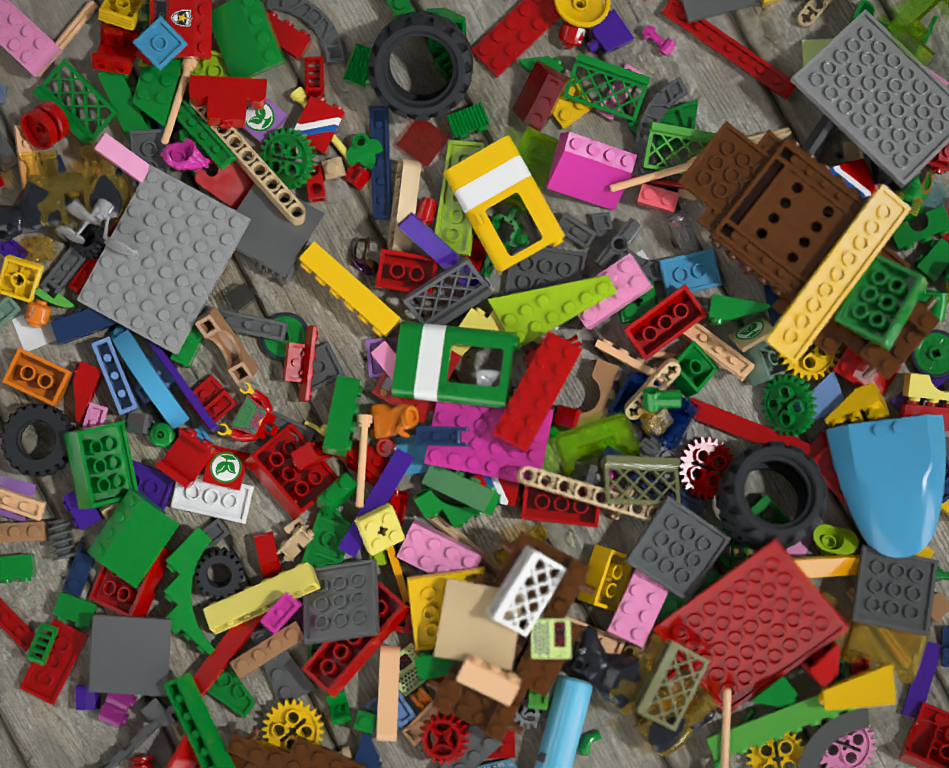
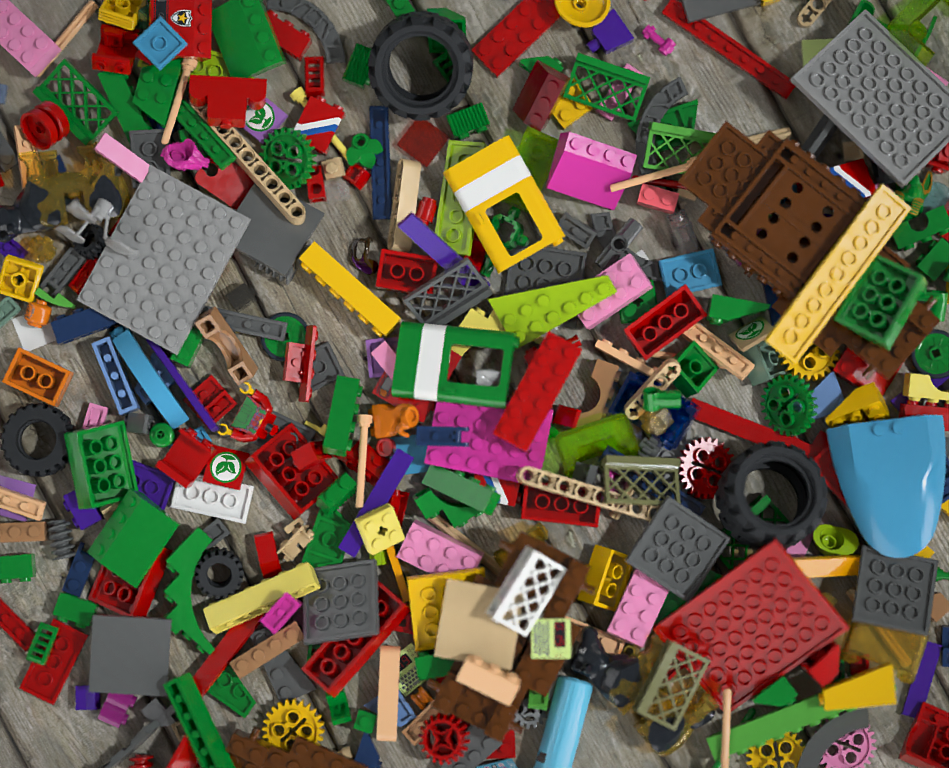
red slope [73,361,104,424] -> none
red head [558,22,585,49] -> none
green arm [578,730,602,756] -> none

